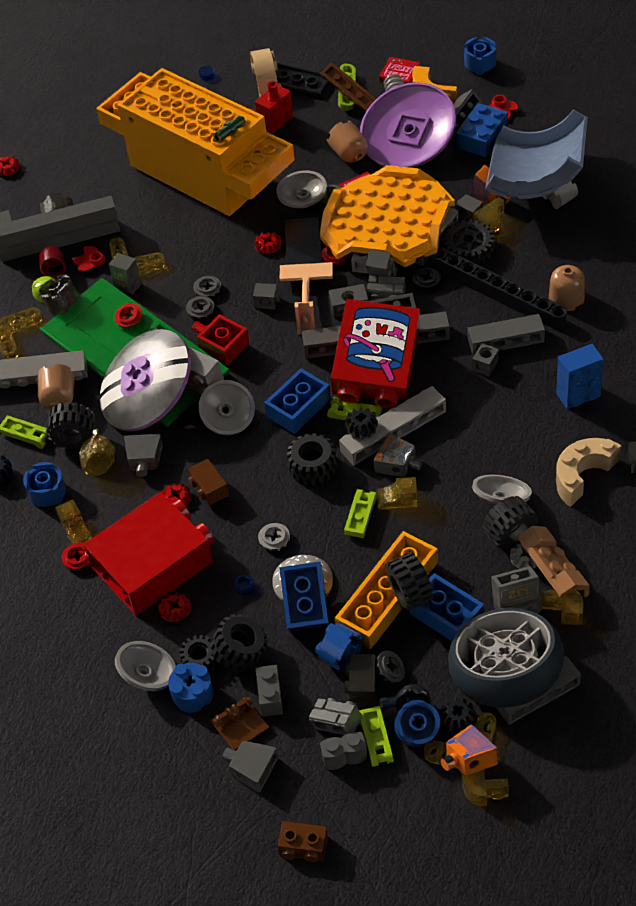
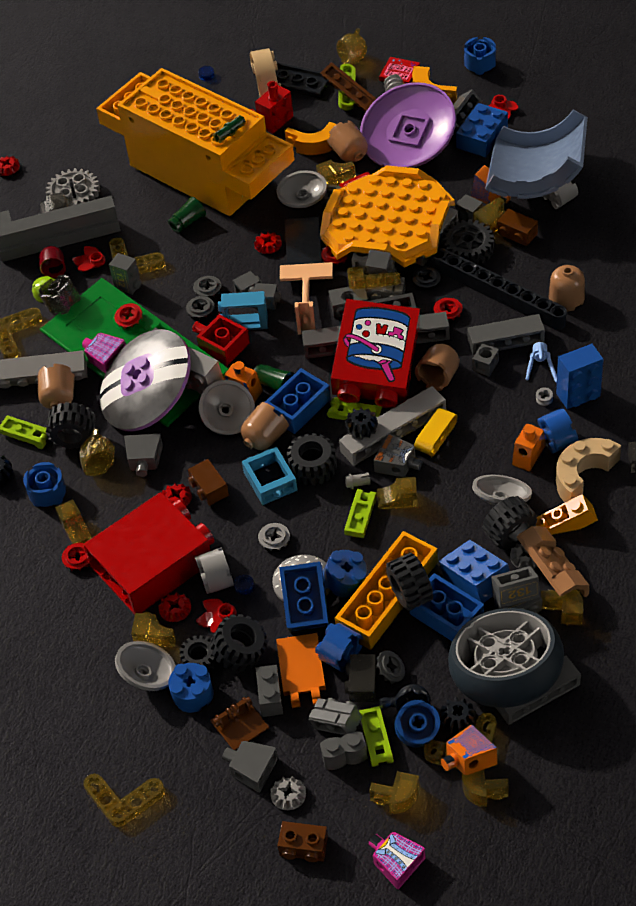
none -> light grey gear [46,168,100,209]
none -> dark pink torso [82,333,126,374]
none -> clear yellow beam [84,774,165,827]
none -> clear yellow arch [131,612,176,647]
none -> dark green plant [168,197,206,233]
none -> light grey brick [195,547,234,594]
none -> red plate [196,599,237,633]
none -> dark azure window [218,291,268,330]
none -> orange torso [224,361,263,403]
none -> dark grey brick [233,271,262,293]
none -> medium nougat cylinder [241,402,289,451]
none -> dark azure window [242,447,297,505]
none -> dark green plant [254,364,294,391]
none -> light grey gear [271,776,306,810]
none -> orange tile [276,633,326,708]
none -> light orange arch [285,122,337,155]
none -> clear yellow arch [316,160,356,185]
none -> blue brick [323,550,367,597]
none -> clear yellow helmet [336,28,367,65]
none -> light grey pin [345,473,370,489]
none -> clear yellow beam [347,267,401,289]
none -> clear yellow brick [369,771,420,814]
none -> torso [369,832,426,890]
none -> yellow beam [414,408,458,456]
none -> medium nougat cylinder [415,344,460,391]
none -> red gear [434,298,462,321]
none -> blue brick [439,540,510,603]
none -> reddish brown brick [497,209,538,246]
none -> orange torso [512,424,546,472]
none -> light blue plant [526,342,557,383]
none -> light grey bush [536,388,553,406]
none -> light orange slope [536,494,598,535]
none -> blue brick [537,409,578,454]

